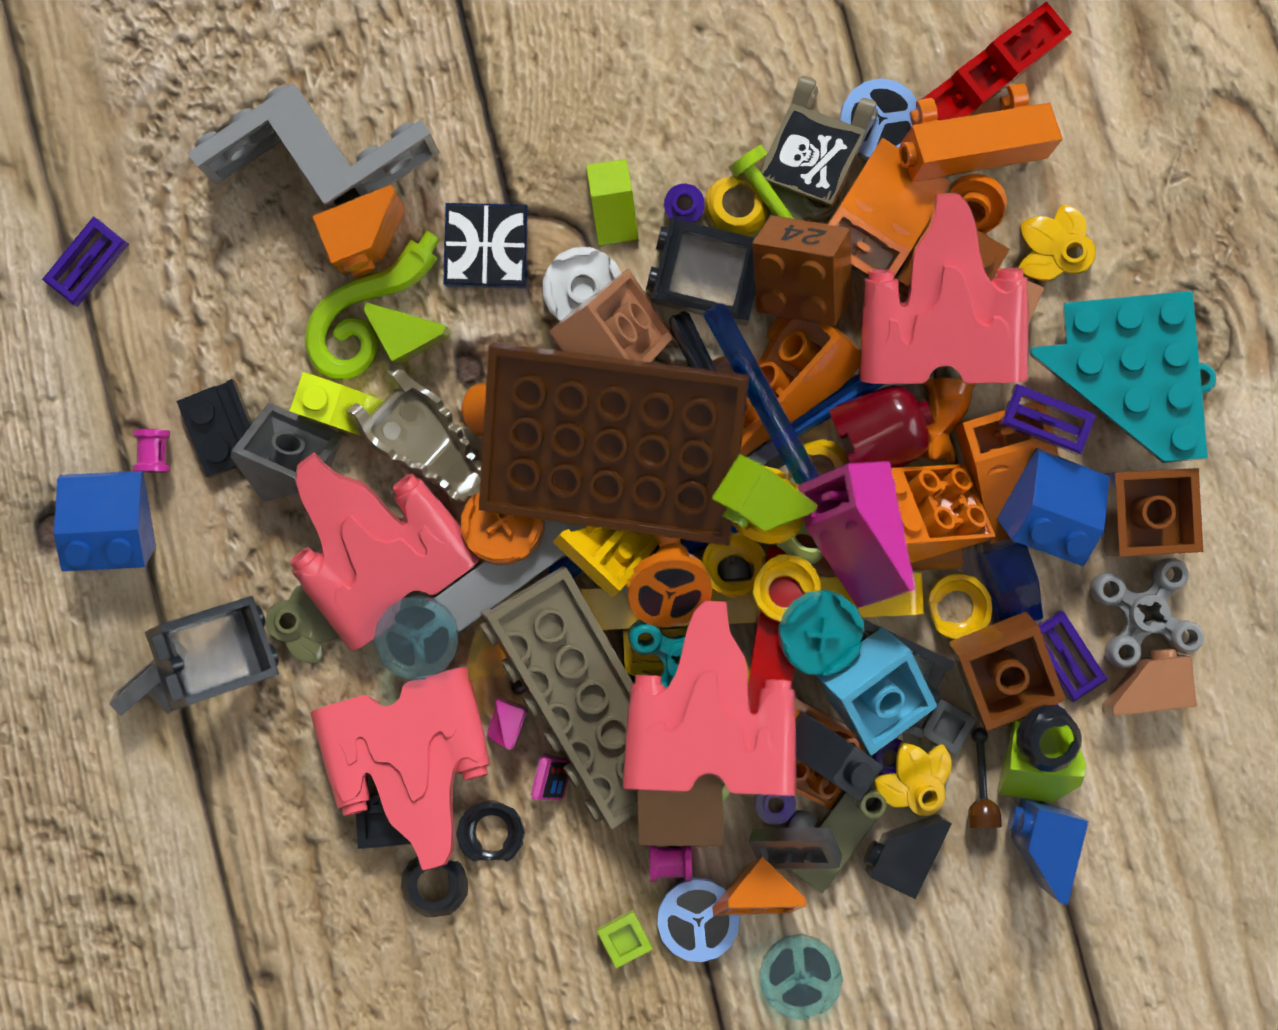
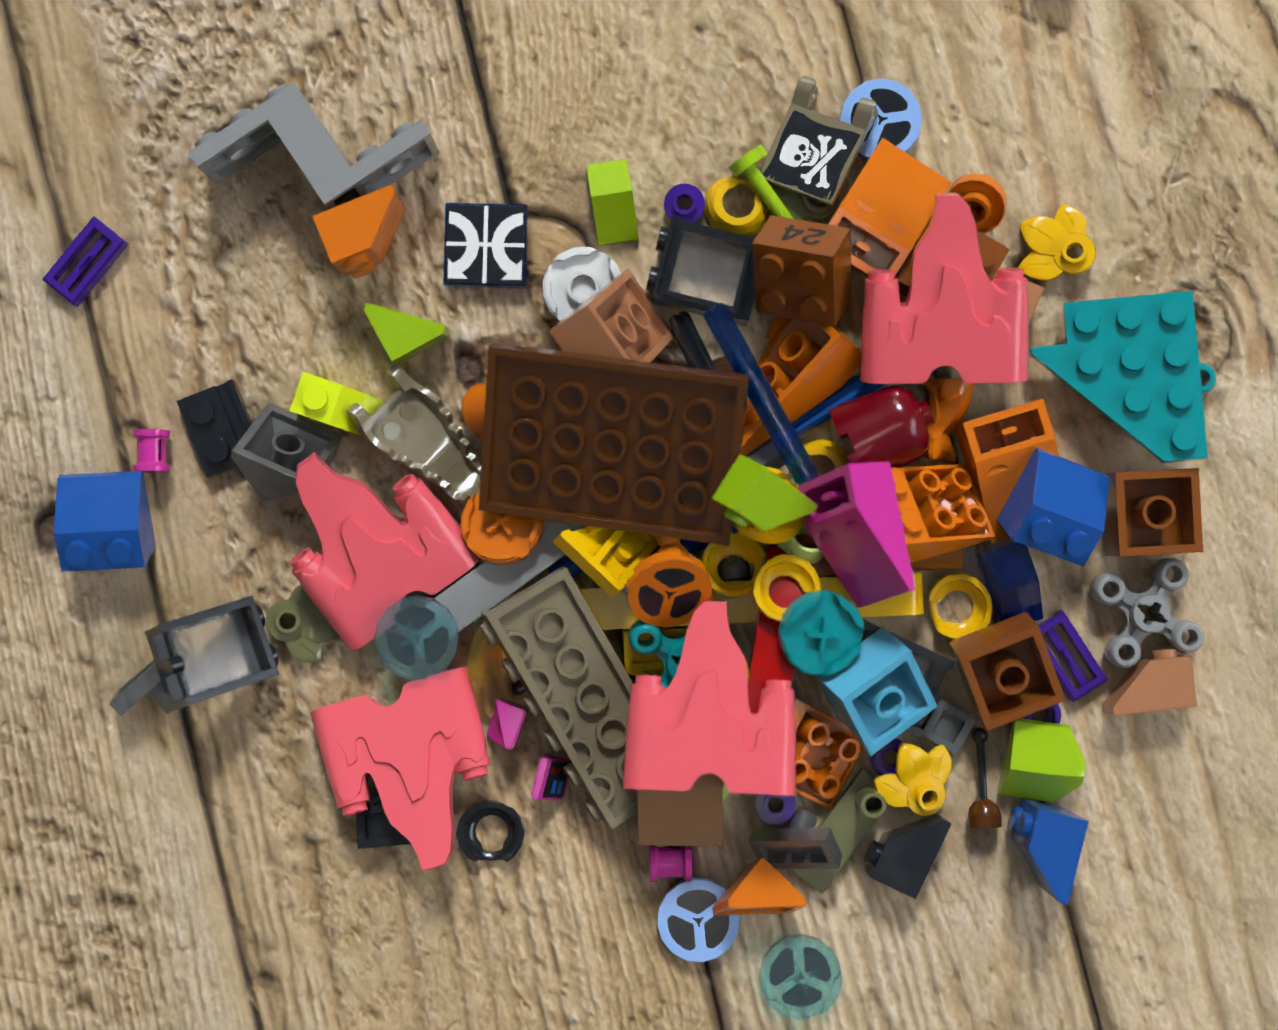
lime plant [305,231,440,379] -> none
black piece [400,856,468,917] -> none
lime plate [597,909,653,968] -> none
black slope [795,711,883,801] -> none
orange brick [899,83,1063,182] -> none
red slope [916,1,1072,121] -> none
dark purple tile [999,384,1096,455] -> none
black piece [1016,705,1082,772] -> none

